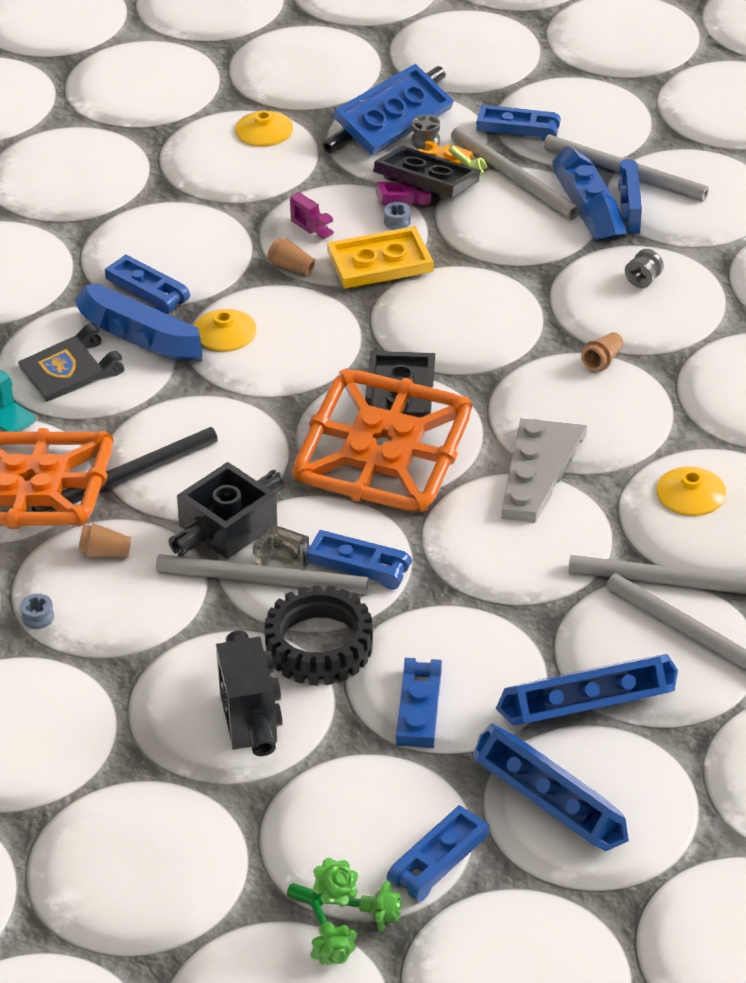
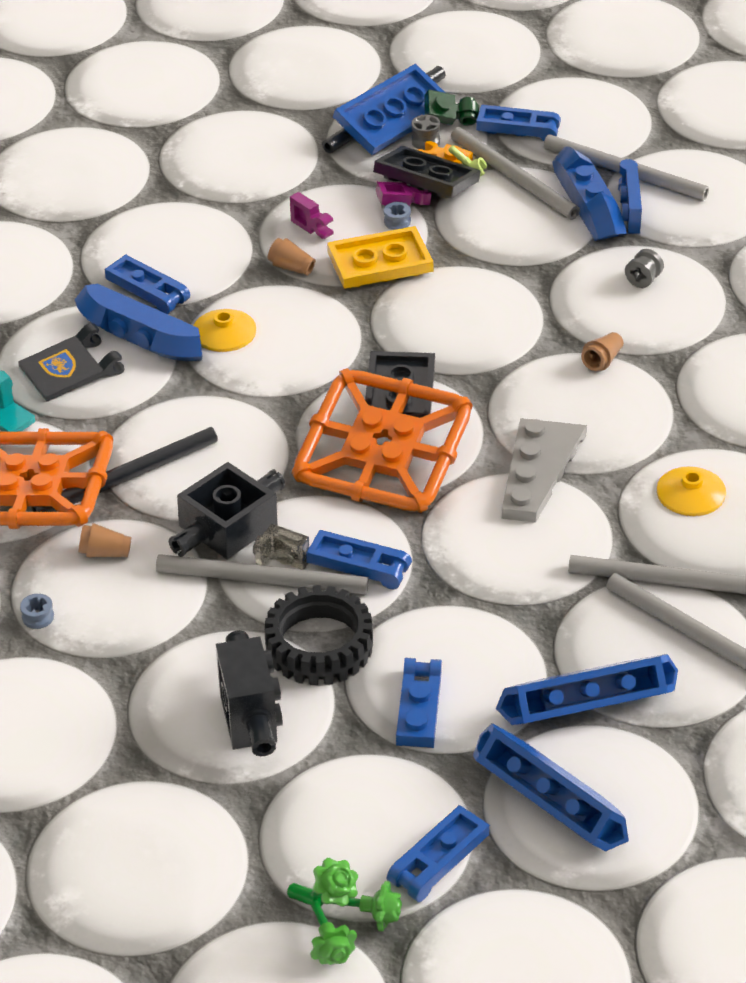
yellow dish [235,111,293,147] -> none
none -> dark green plate [424,89,479,126]

